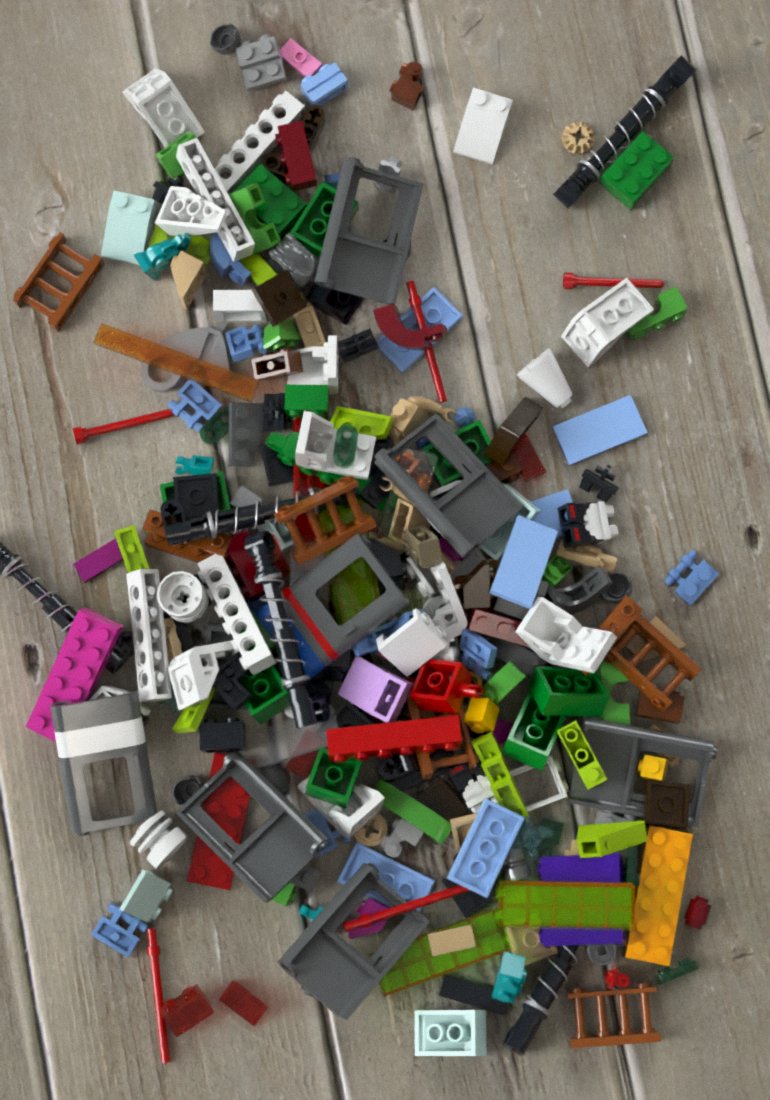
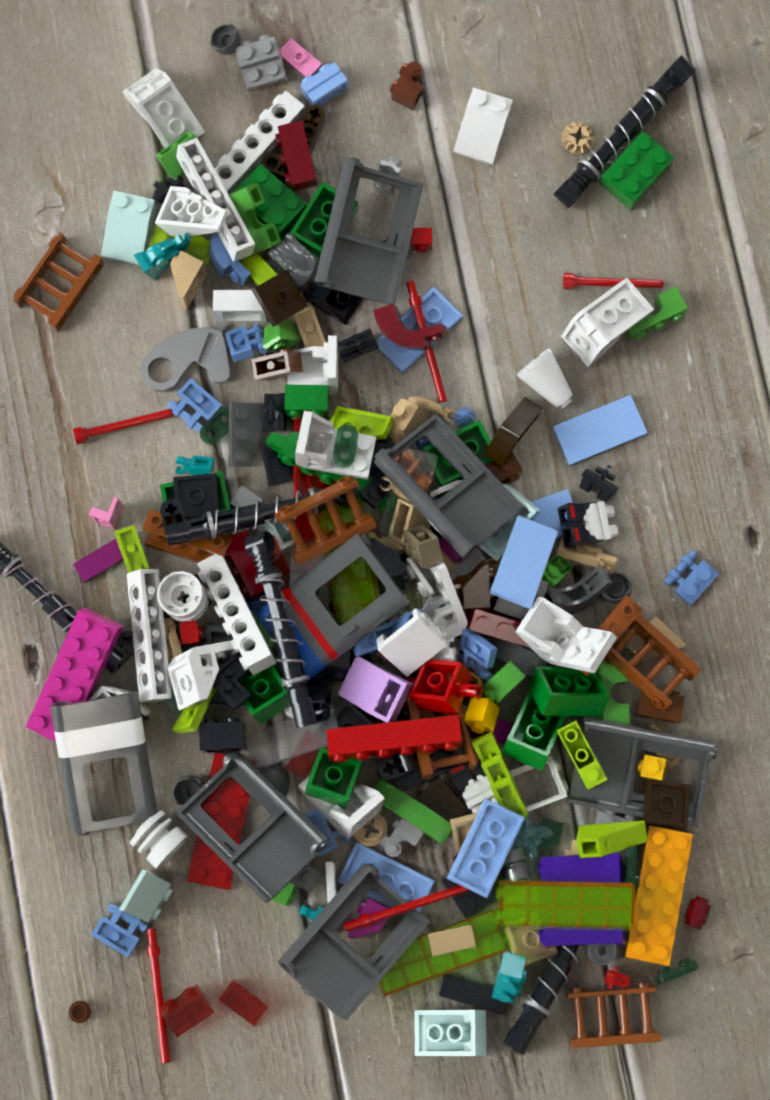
clear orange plate [93,323,259,402] -> none
medium blue plate [323,173,340,189] -> none
clear red hinge [513,433,546,483] -> none
none -> reddish brown plate [69,1001,91,1023]
none -> bright pink panel [89,497,123,529]
none -> red plate [179,620,203,647]
none -> white tile [325,862,337,903]
none -> red plate [411,227,432,253]

